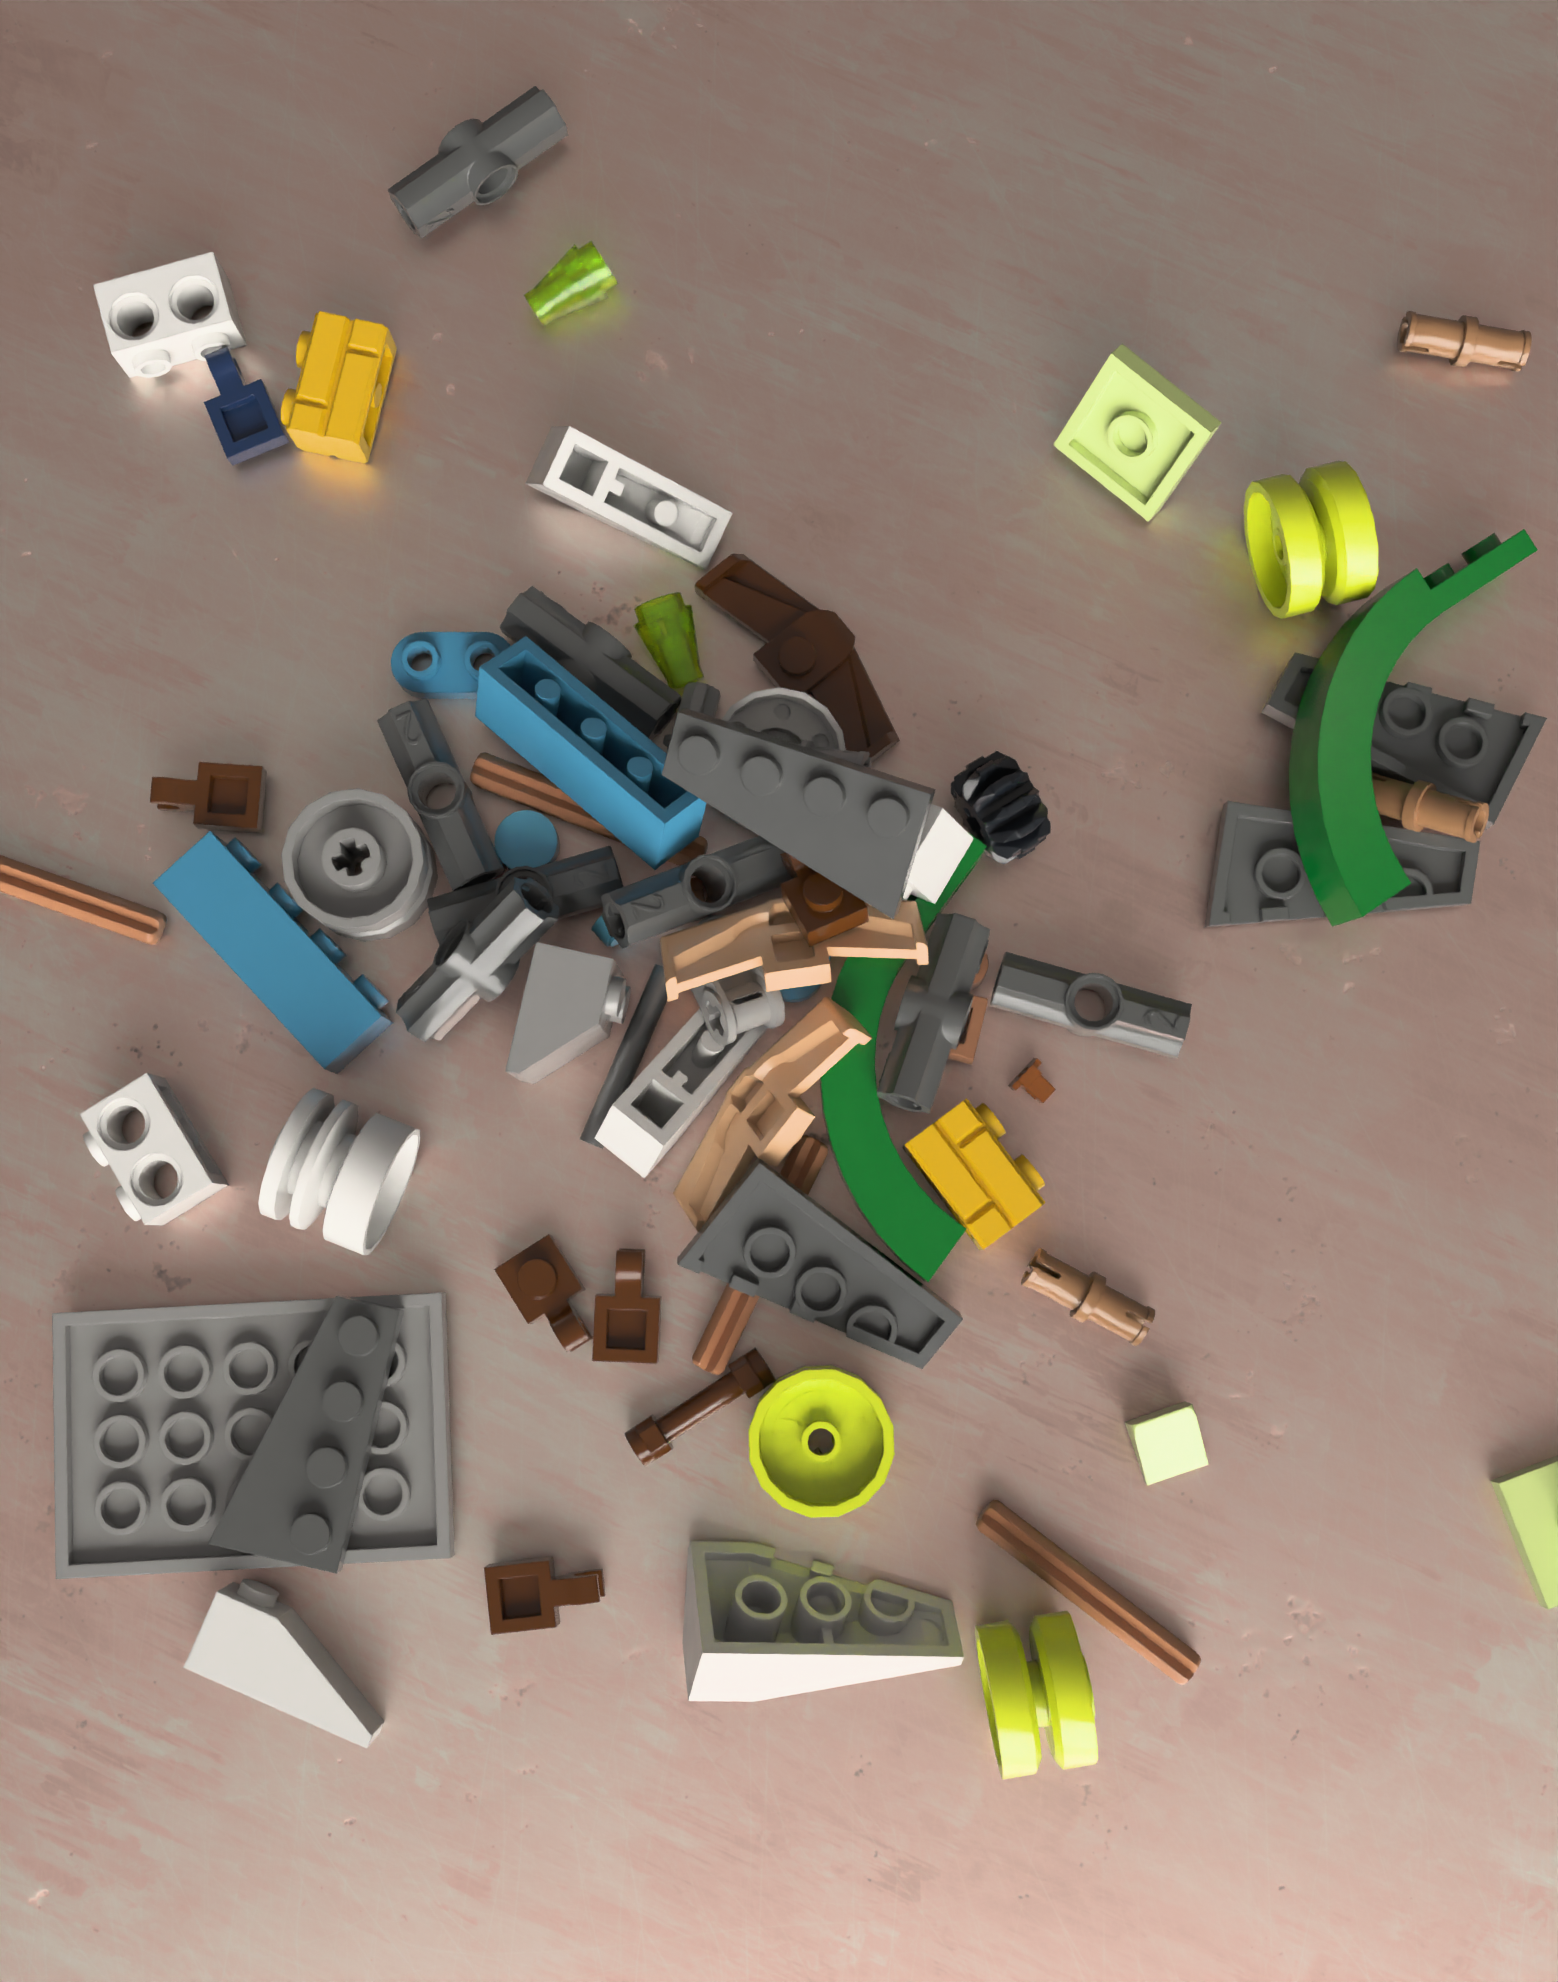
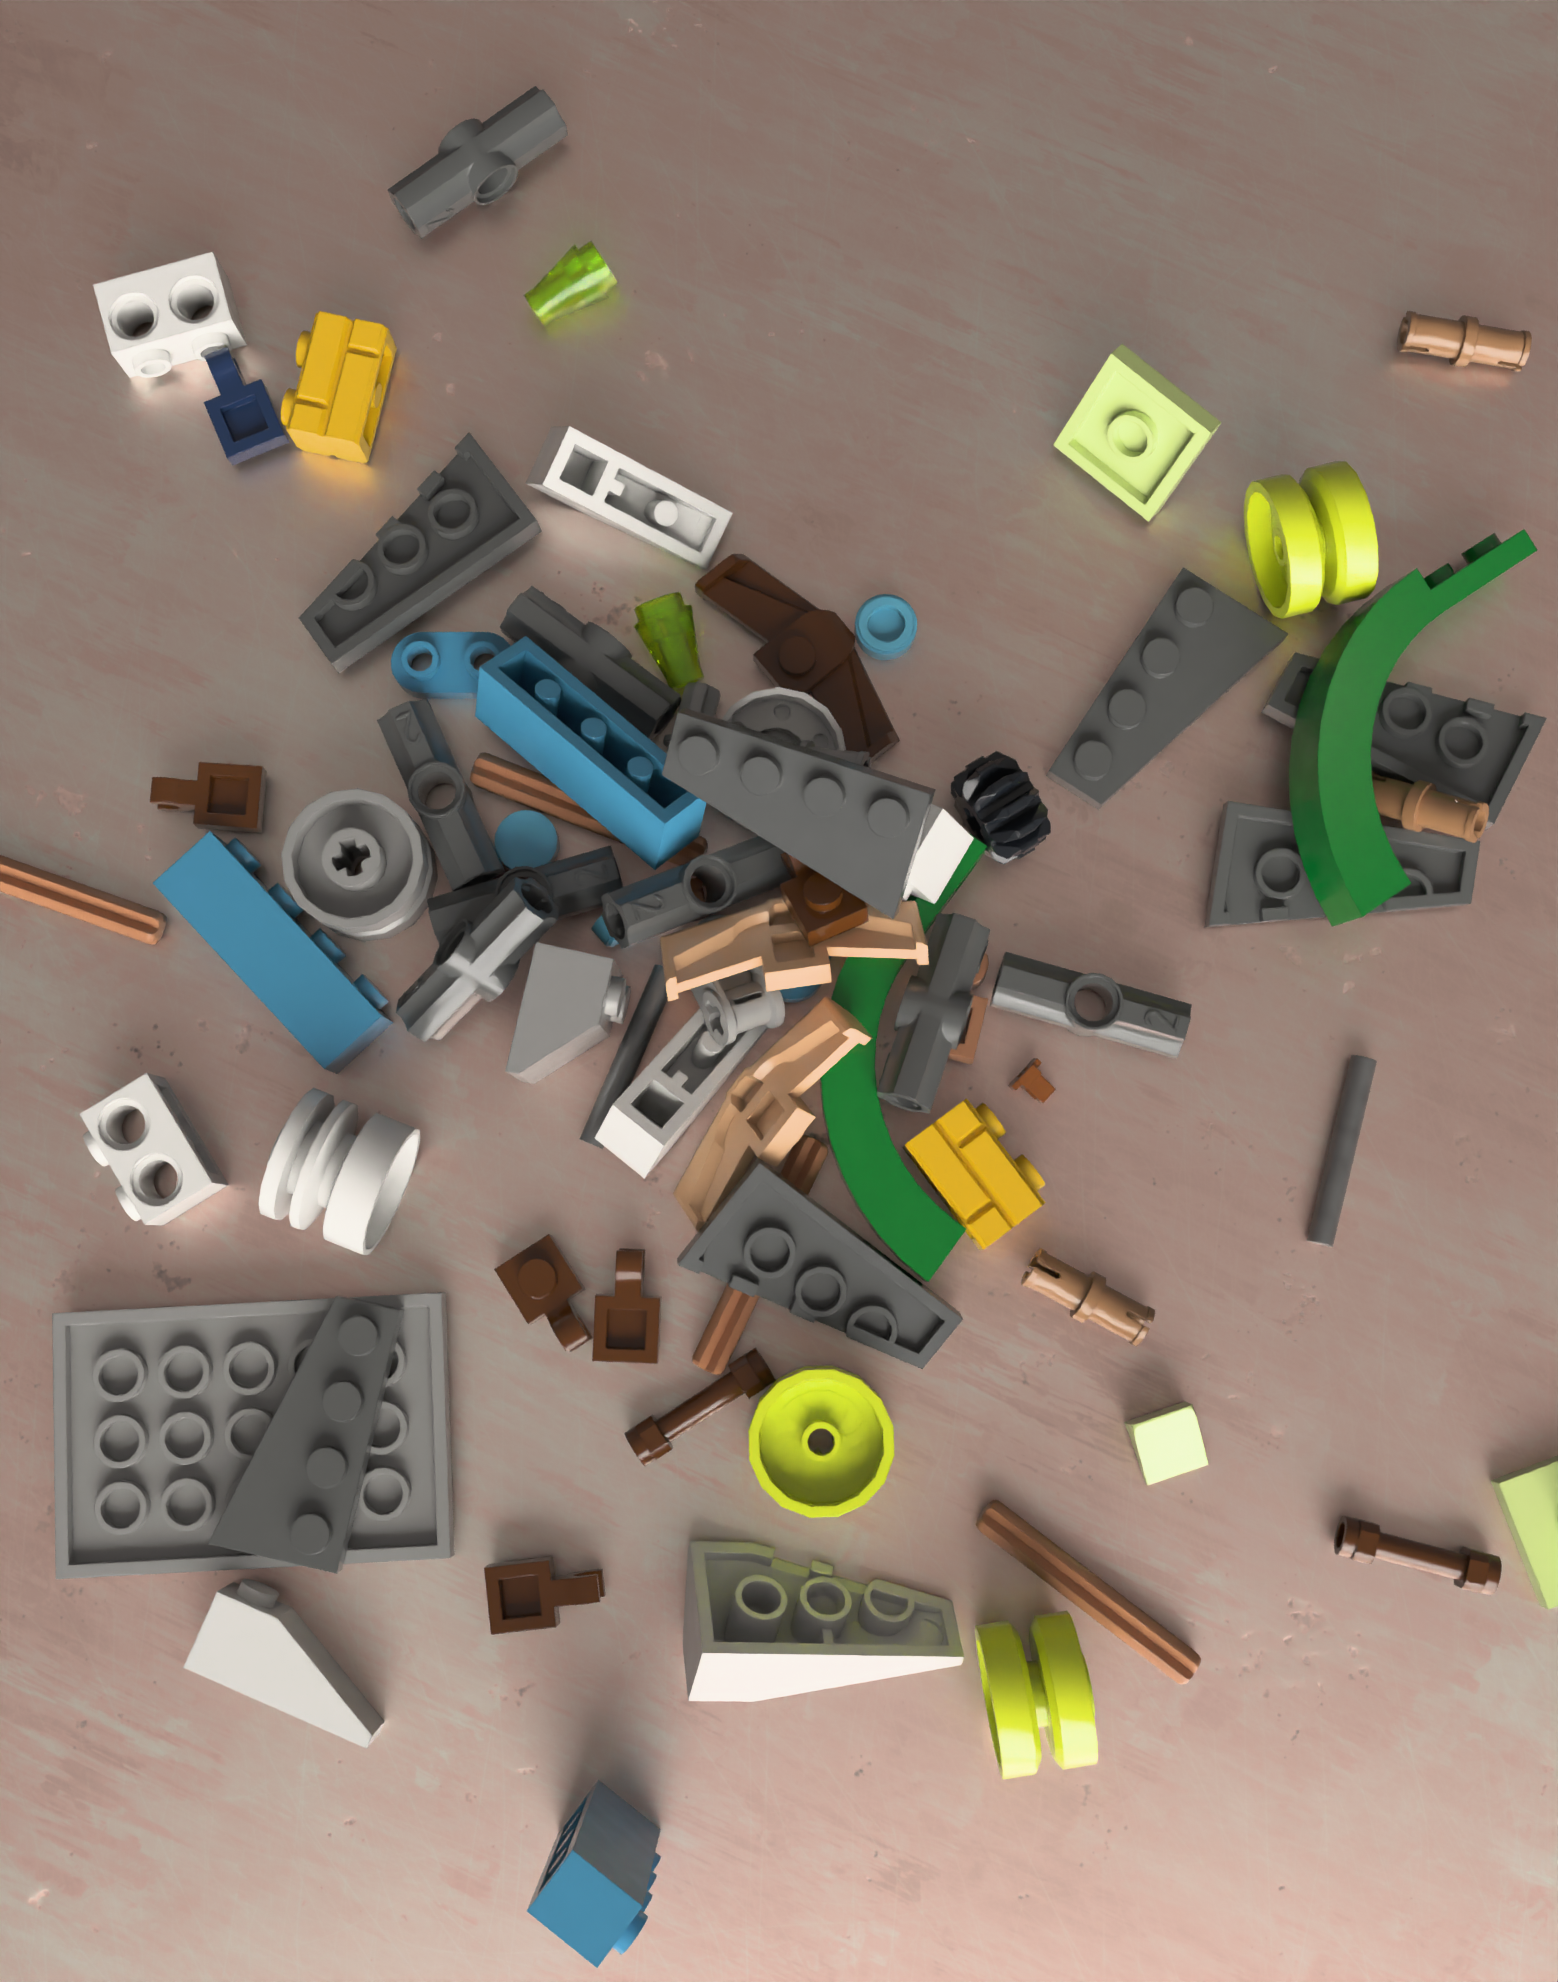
none -> dark grey wing [299,433,542,673]
none -> dark azure brick [527,1780,661,1968]
none -> medium azure tile [854,594,917,660]
none -> dark grey wing [1046,567,1288,810]
none -> flat silver bar [1307,1055,1377,1247]
none -> reddish brown bar [1334,1516,1502,1595]

